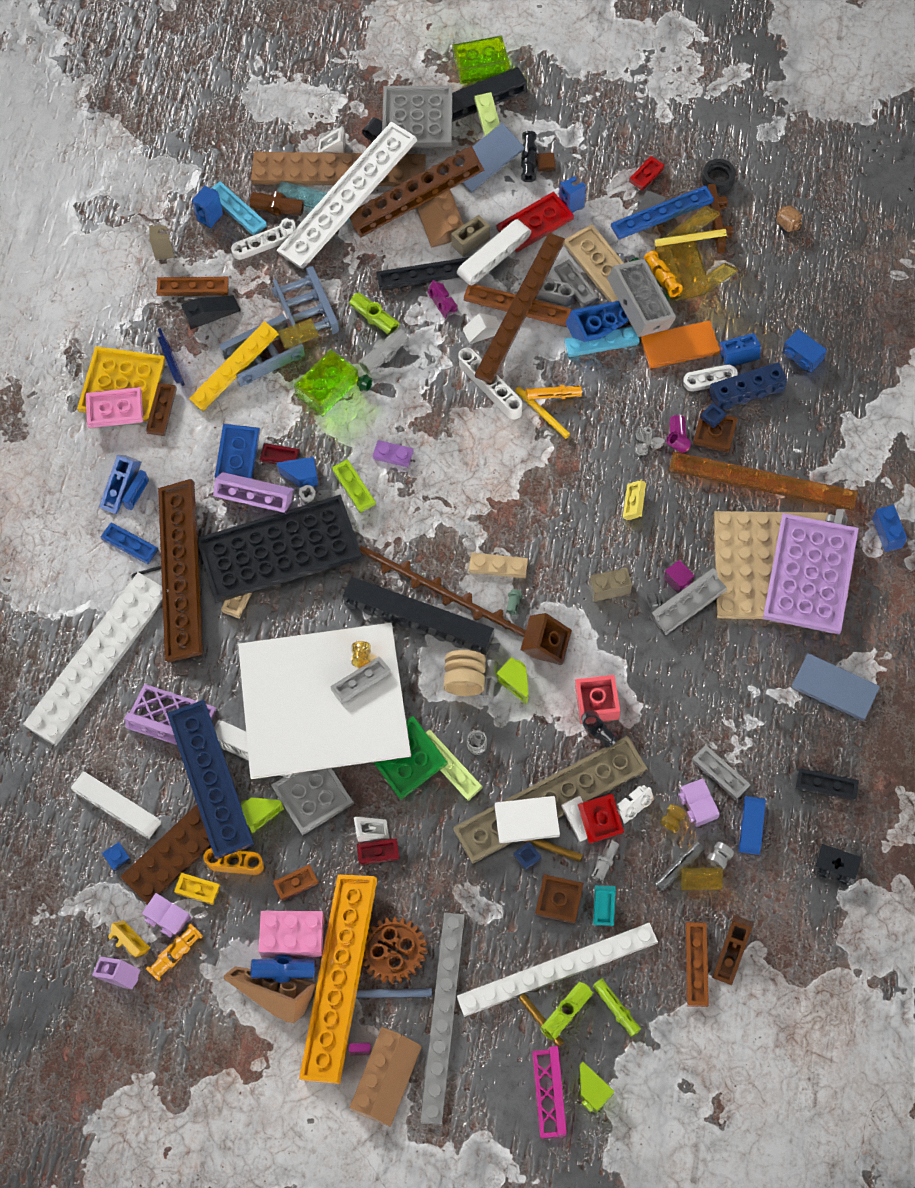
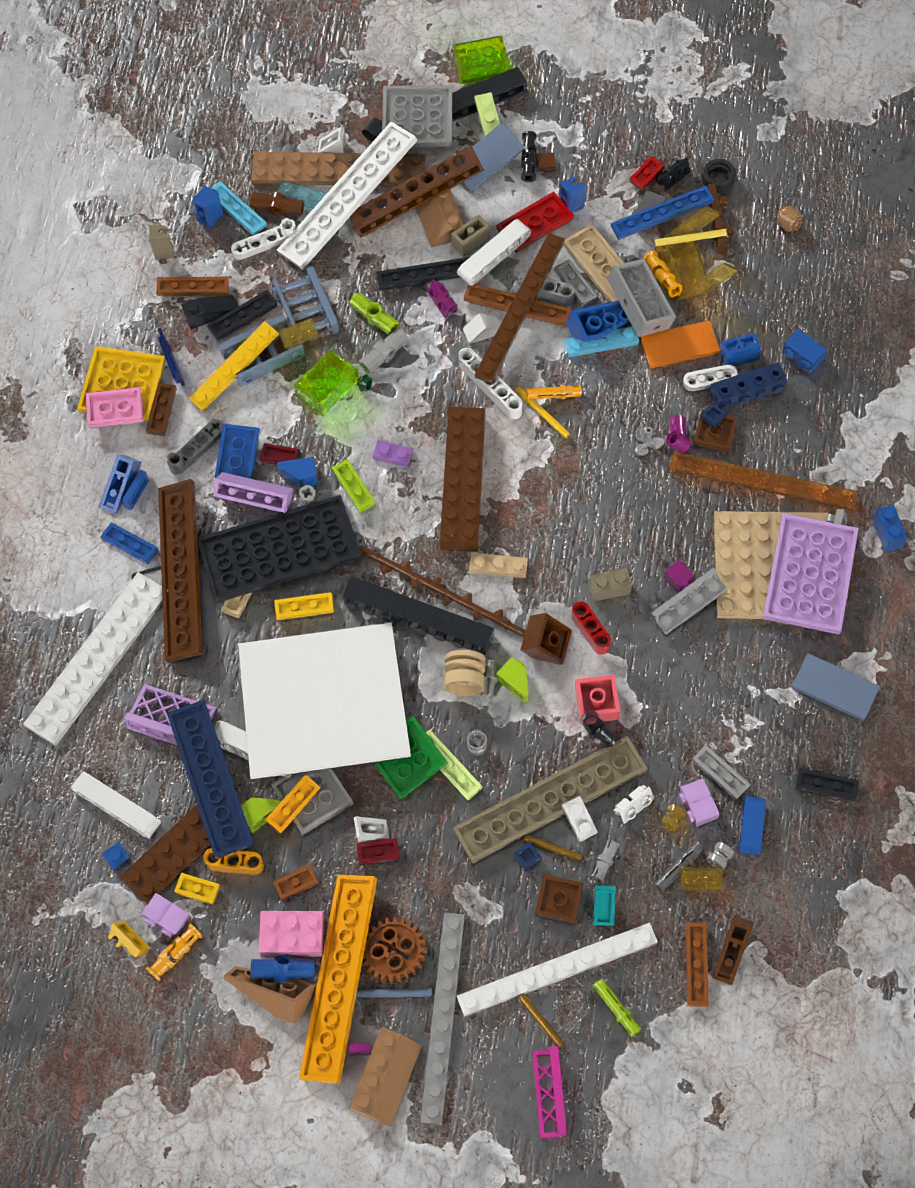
lavender slope [92,957,141,989] -> none
light grey plate [330,656,391,704] -> none
clear yellow wheel [351,641,371,668] -> none
white tile [495,796,560,844] -> none
sand green pin [506,589,523,615] -> none
lime piece [540,981,593,1041] -> none
red plate [577,794,624,843] -> none
lime slope [579,1062,615,1114] -> none
light yellow plate [623,480,646,520] -> none
black brick [812,844,862,885] -> none
none -> dark grey beam [167,419,223,475]
none -> black plate [207,290,278,341]
none -> light orange plate [265,774,320,833]
none -> yellow plate [274,592,334,621]
none -> reddish brown brick [440,407,486,552]
none -> red beam [572,601,611,655]
none -> black hinge [656,157,691,191]

